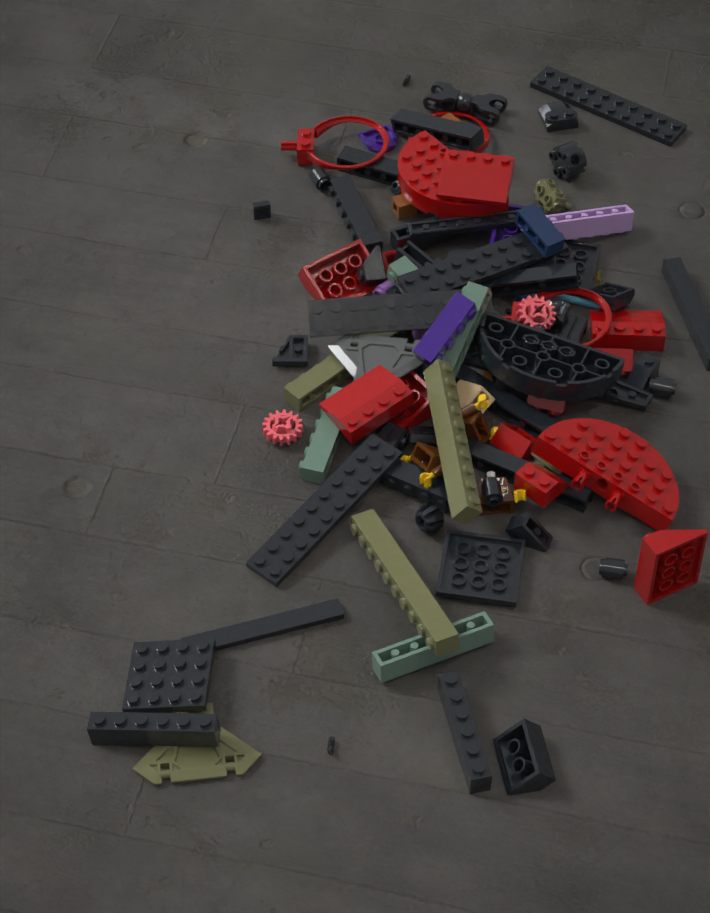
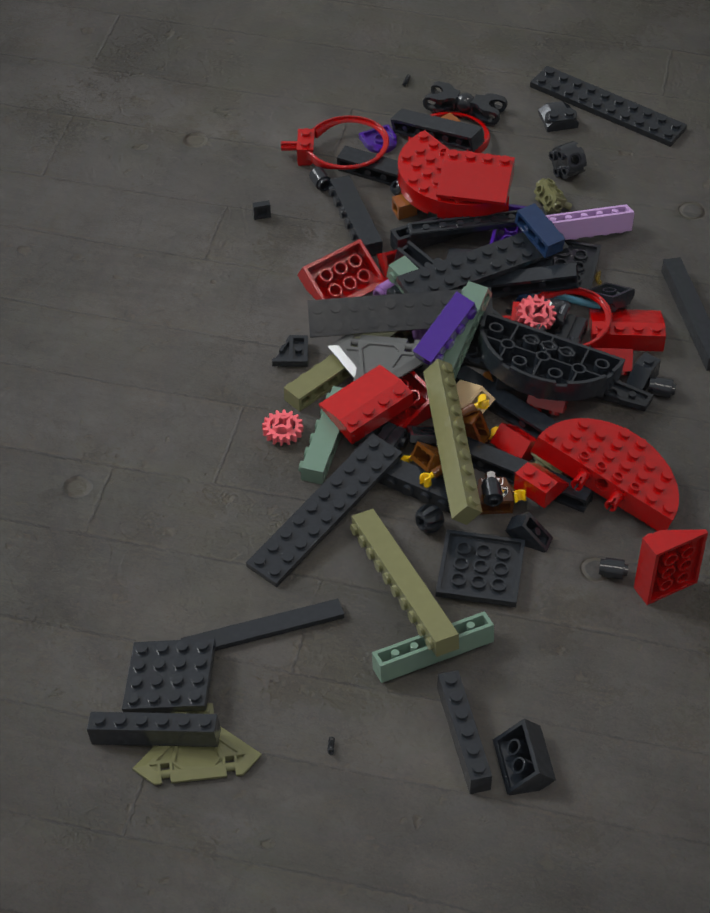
black slope [357,245,387,287] -> none

